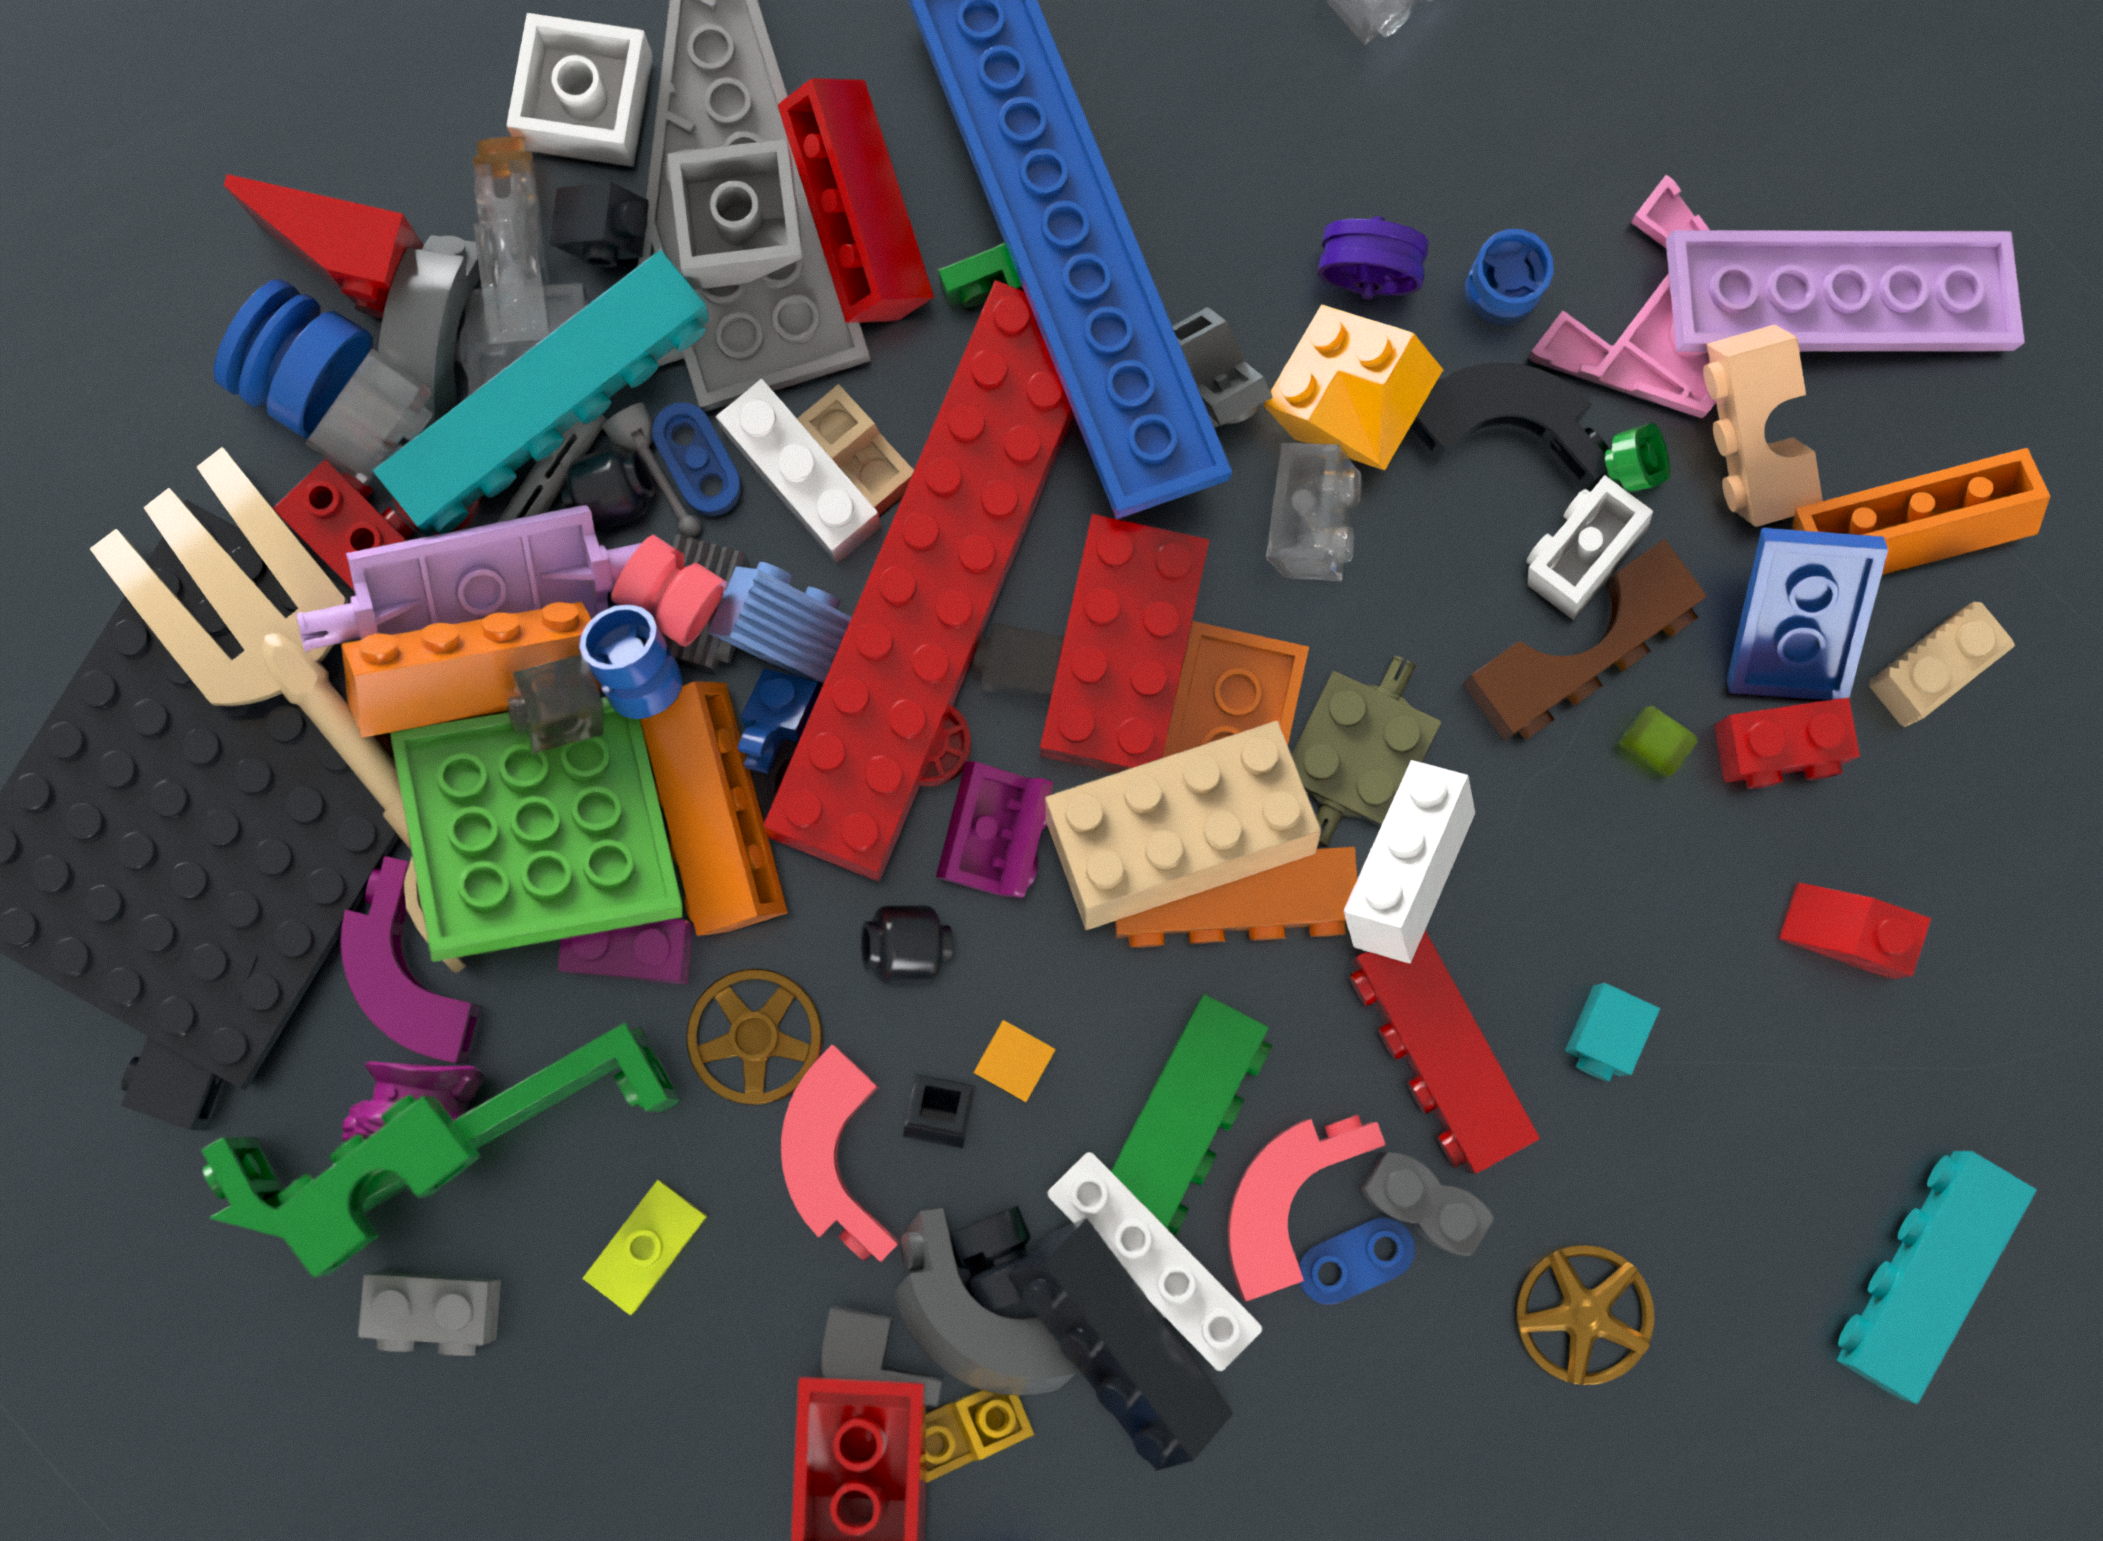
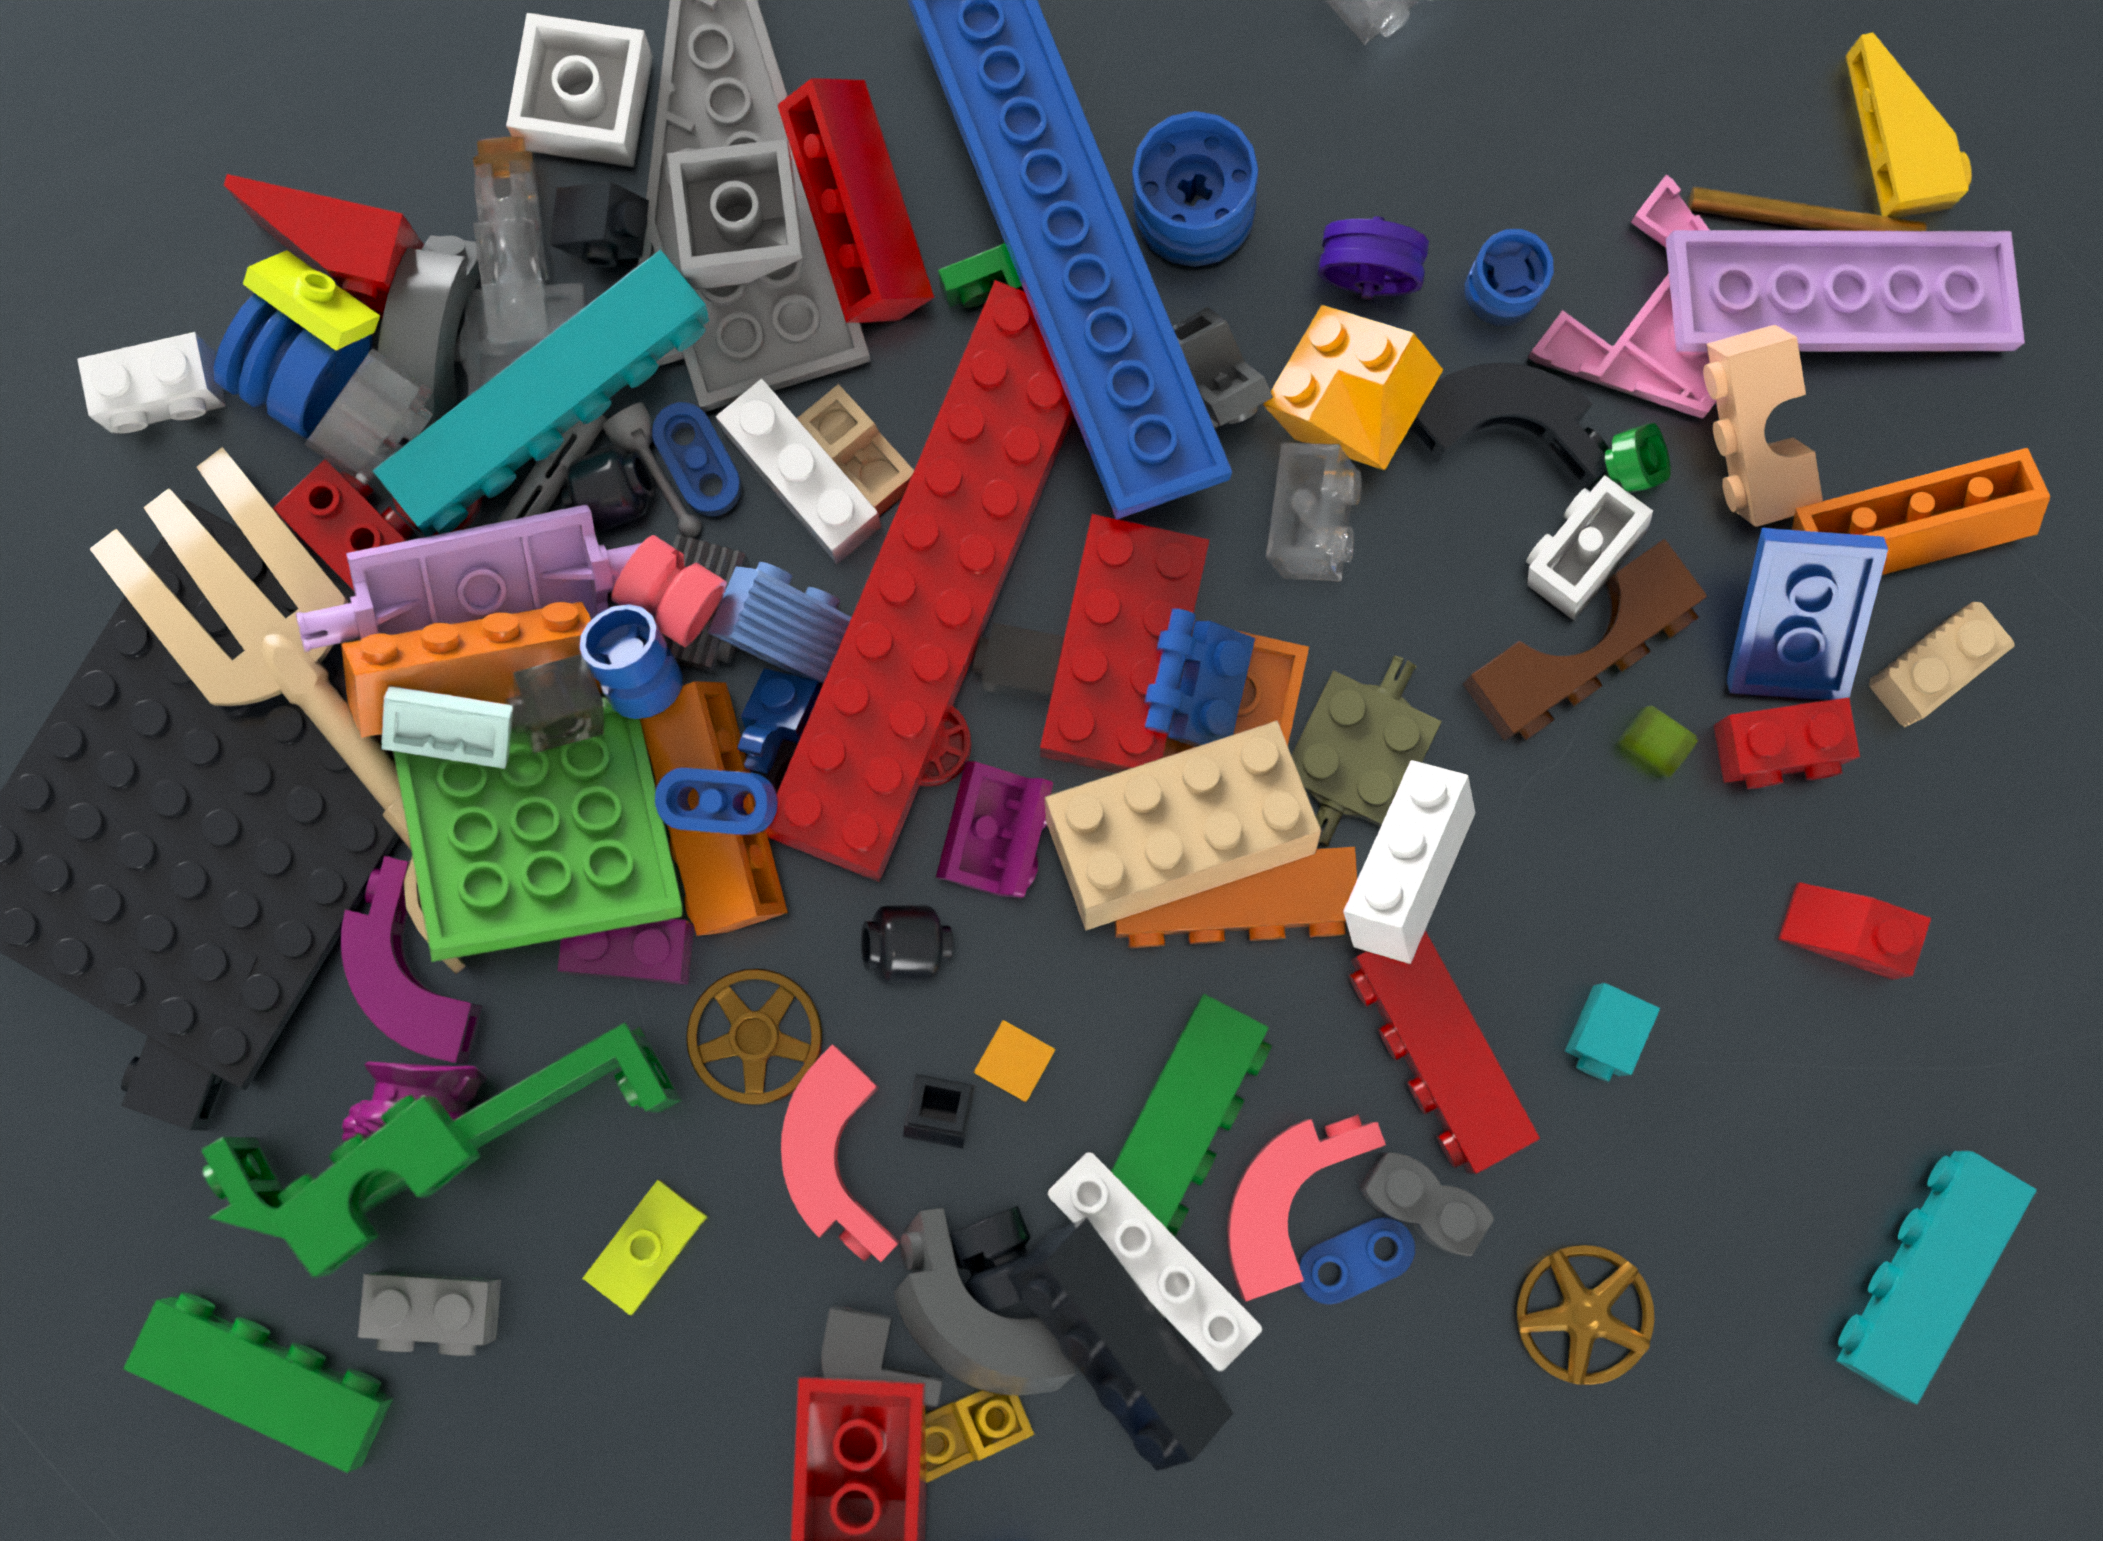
none -> white brick [77,332,226,433]
none -> green brick [123,1292,393,1473]
none -> neon yellow plate [243,250,380,350]
none -> light aqua plate [382,686,513,768]
none -> blue plate [655,768,778,835]
none -> blue wheel [1132,111,1259,267]
none -> blue plate [1144,609,1255,747]
none -> pearl gold bar [1689,187,1926,231]
none -> yellow slope [1846,33,1972,218]

